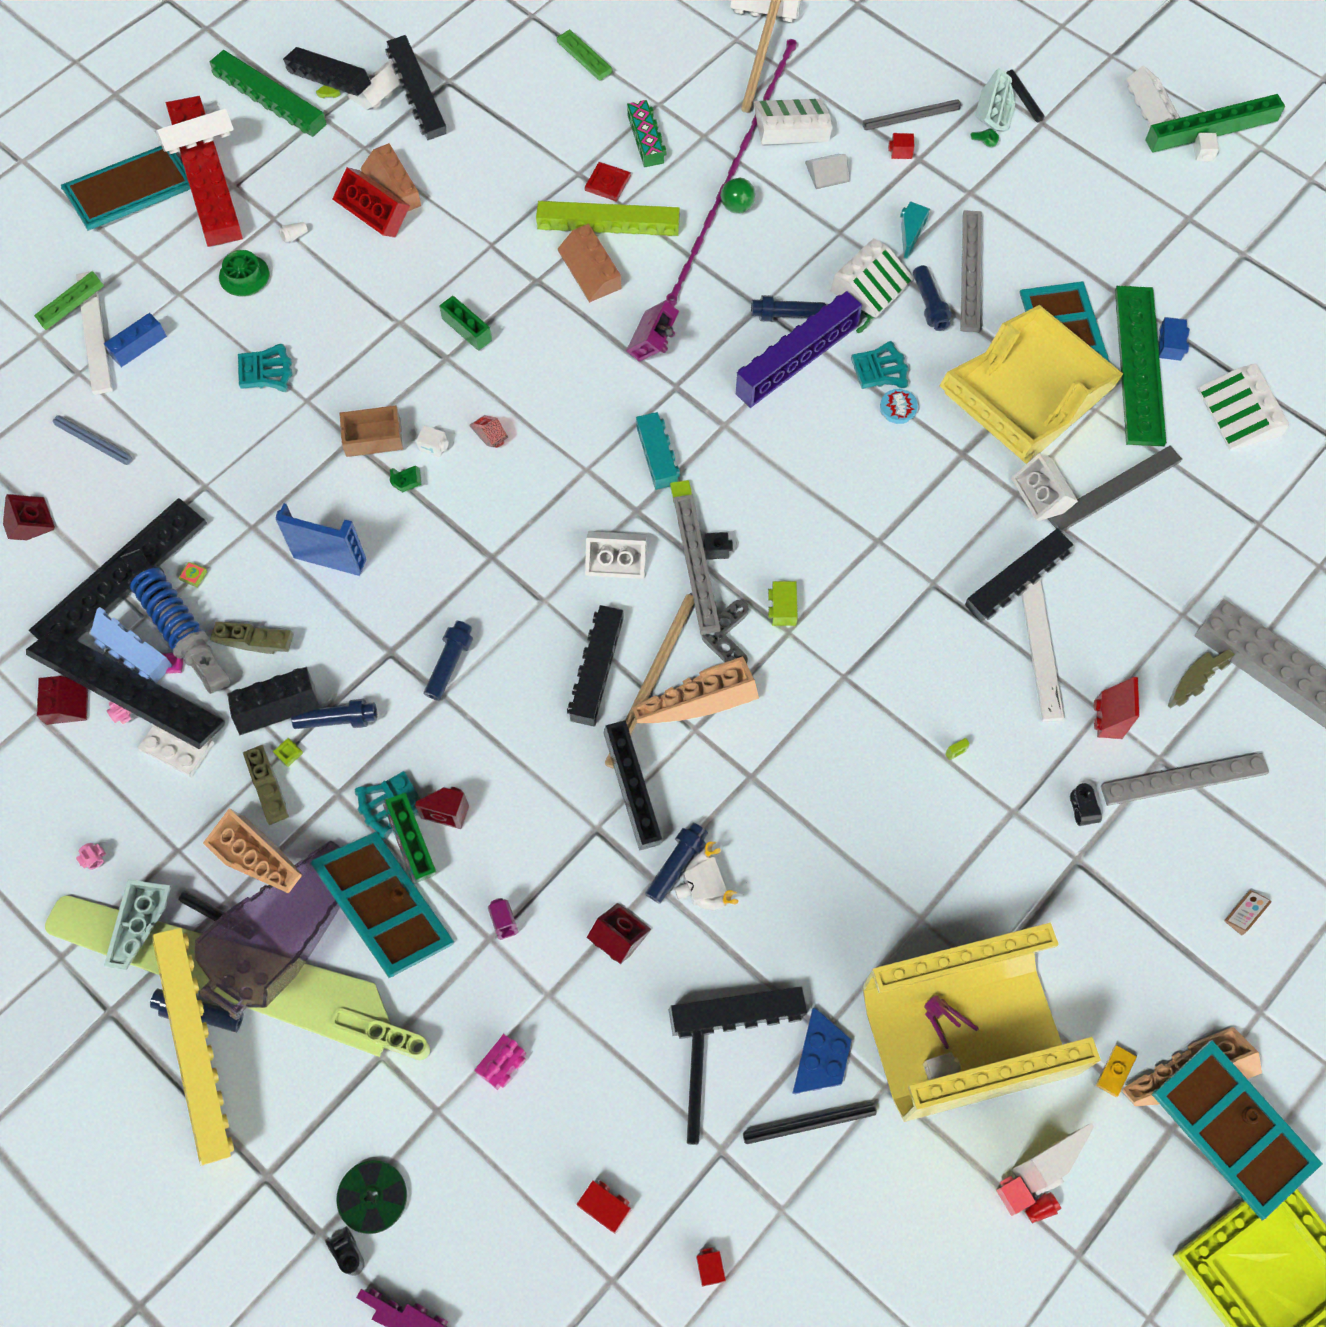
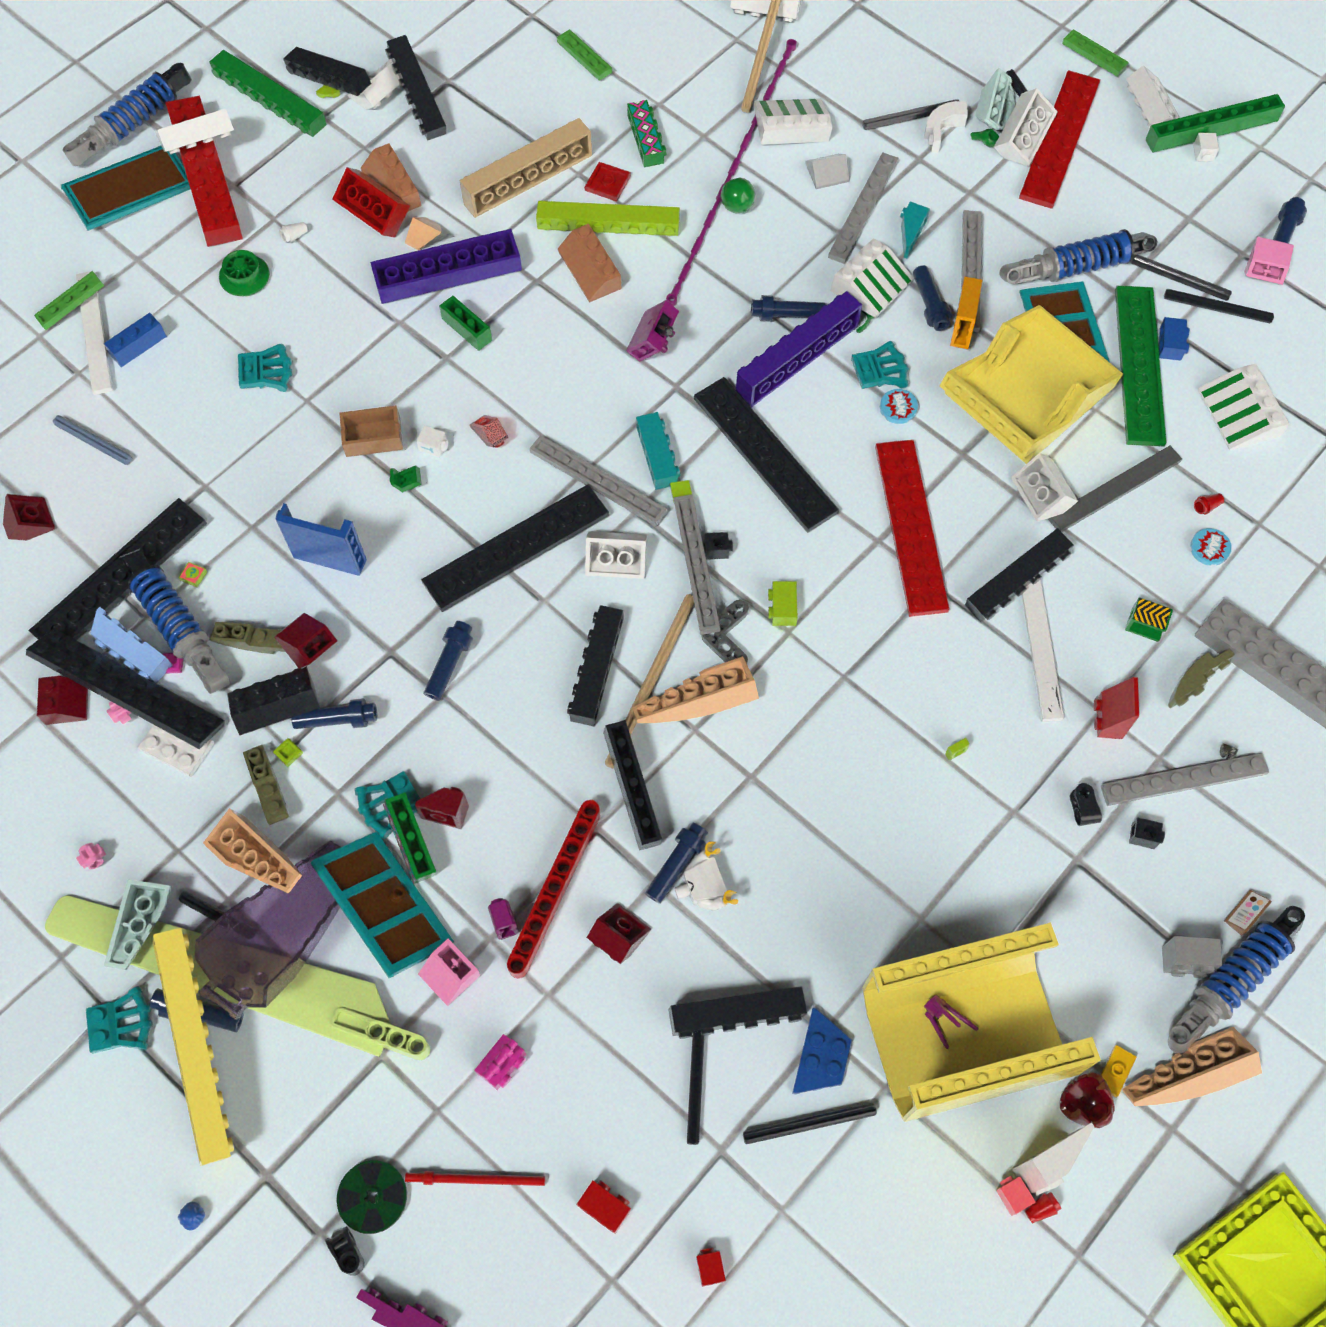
red brick [888,133,915,159] -> none
white brick [923,1052,961,1080] -> none
door [1151,1040,1323,1220] -> none
none -> piece [63,63,192,167]
none -> teal plate [86,986,152,1054]
none -> blue piece [178,1202,205,1230]
none -> dark red slope [274,613,338,668]
none -> dark purple brick [370,229,522,304]
none -> light nougat slope [405,217,442,250]
none -> red bar [405,1170,545,1186]
none -> bright pink slope [418,939,481,1006]
none -> black plate [421,484,609,612]
none -> tan brick [459,118,592,218]
none -> red beam [507,800,600,979]
none -> light grey plate [529,435,667,526]
none -> black plate [694,377,839,533]
none -> light grey plate [828,152,898,264]
none -> red plate [875,440,949,617]
none -> white arch [924,101,968,153]
none -> light orange slope [950,276,983,349]
none -> white slope [994,88,1057,166]
none -> piece [999,229,1158,284]
none -> red plate [1019,70,1101,209]
none -> dark red hair [1059,1072,1115,1128]
none -> bright green plate [1062,29,1129,77]
none -> piece [1125,598,1173,642]
none -> black brick [1129,817,1165,849]
none -> black axle [1130,254,1232,301]
none -> light grey brick [1162,936,1222,978]
none -> black axle [1164,289,1274,324]
none -> piece [1168,906,1305,1053]
none -> tile [1190,528,1231,566]
none -> red cone [1194,493,1224,515]
none -> clear smoke hinge [1219,743,1239,760]
none -> bright pink slope [1244,236,1294,285]
none -> dark blue piece [1273,197,1307,243]

